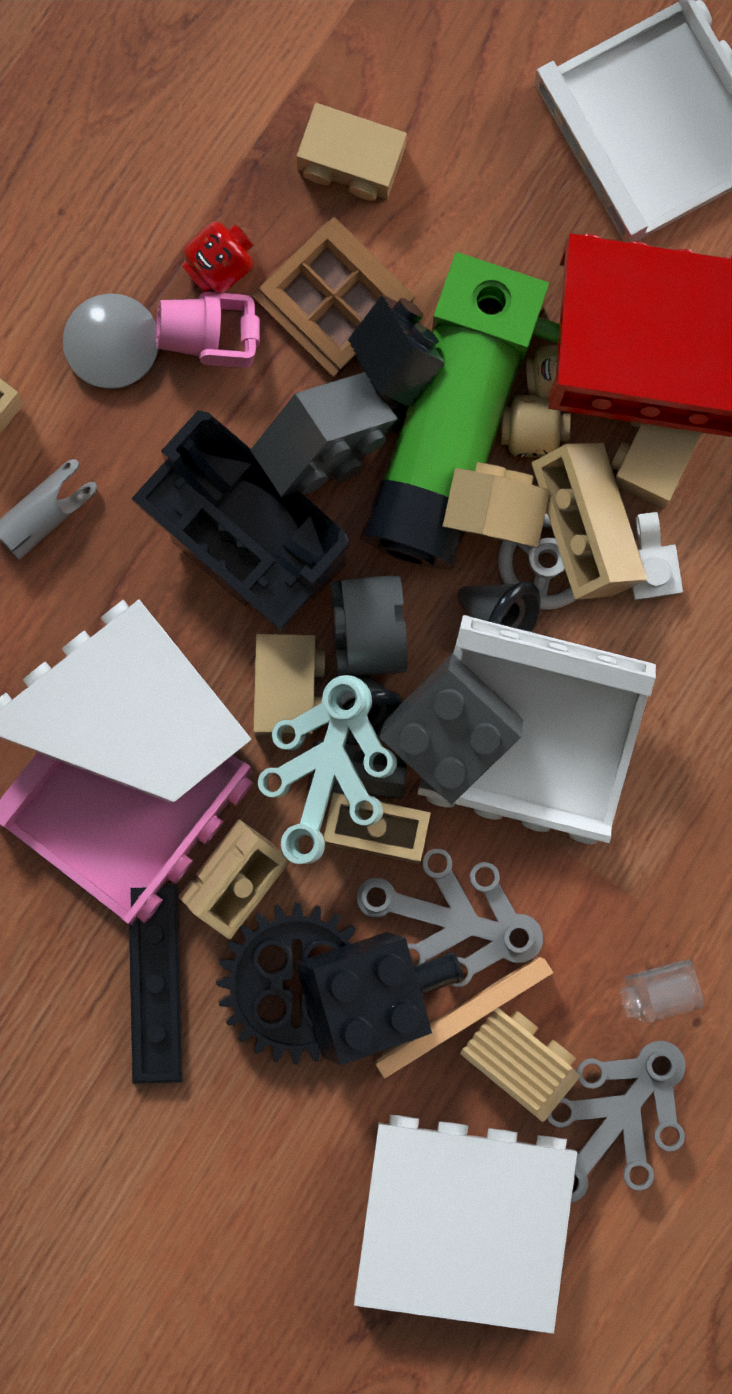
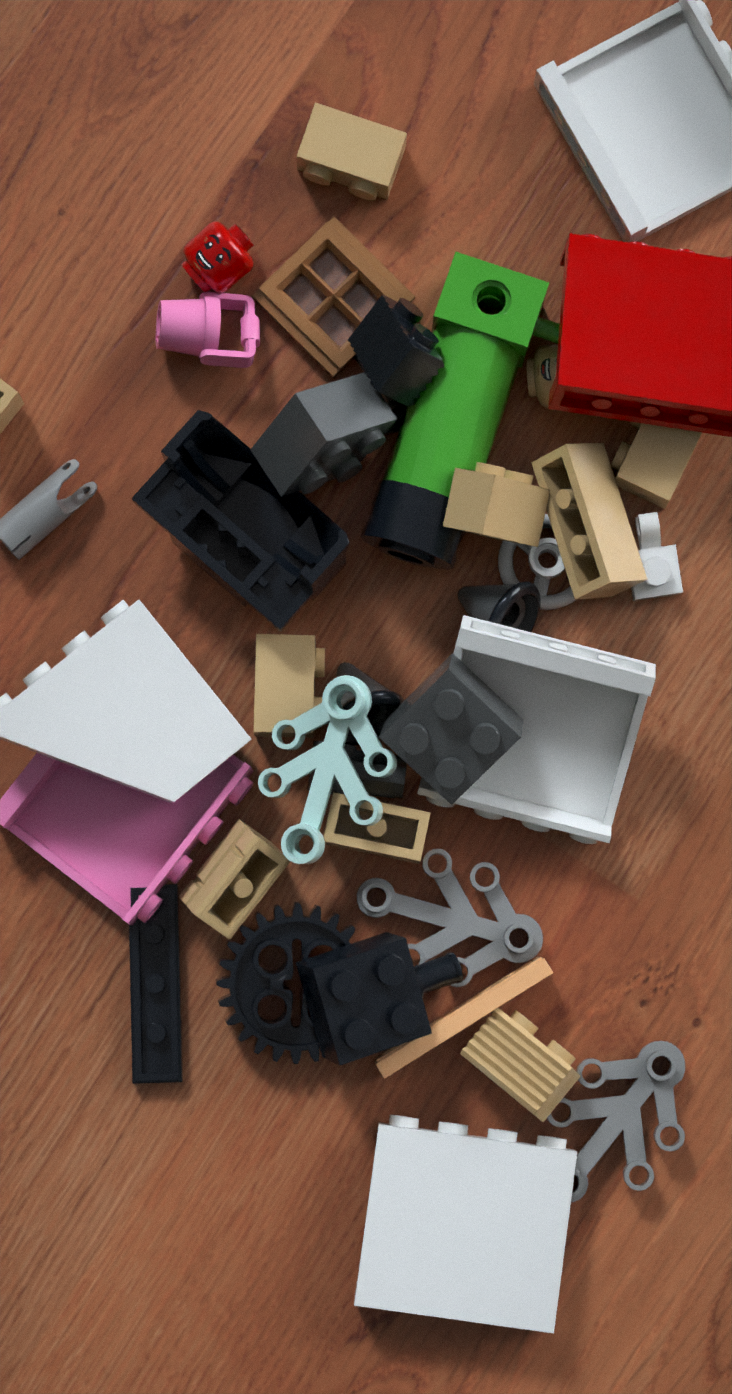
light grey dish [63,293,159,389] -> none
dark grey brick [330,575,408,677] -> none
tan head [500,395,570,458] -> none
clear brick [620,960,705,1024] -> none

